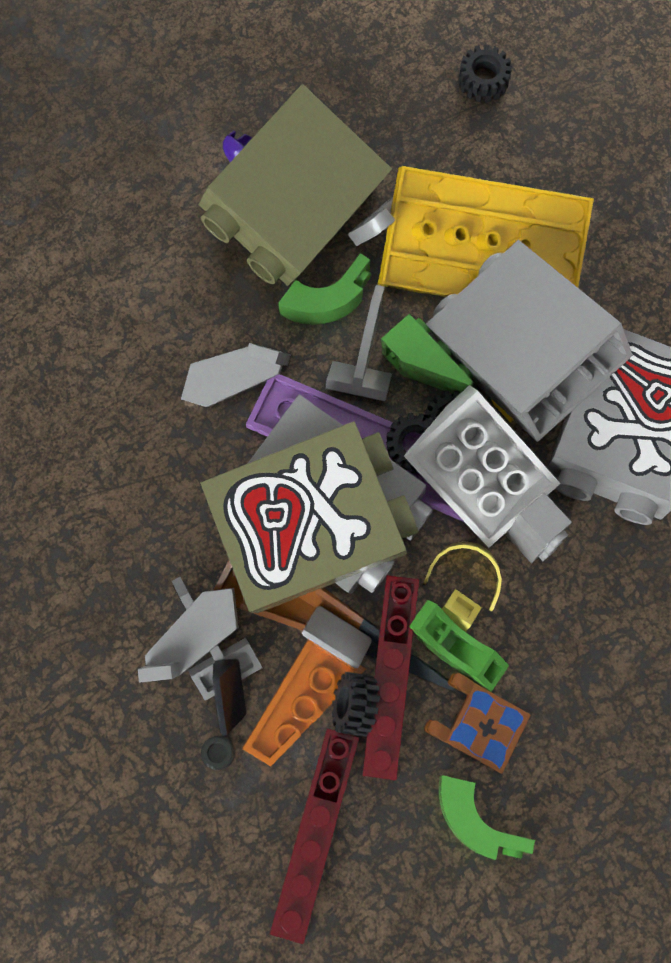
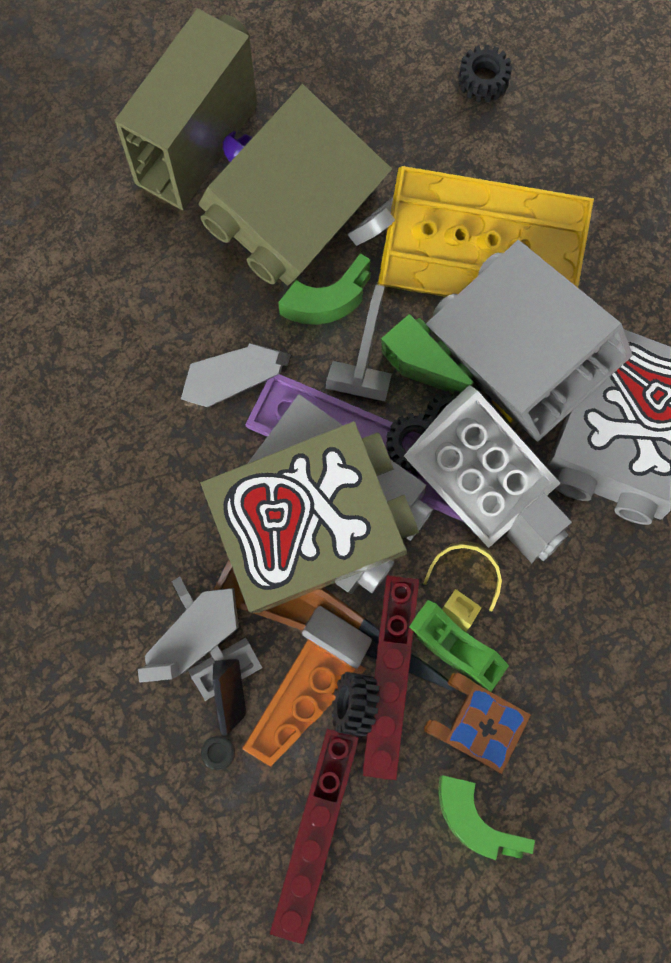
none -> olive brick [114,8,257,211]

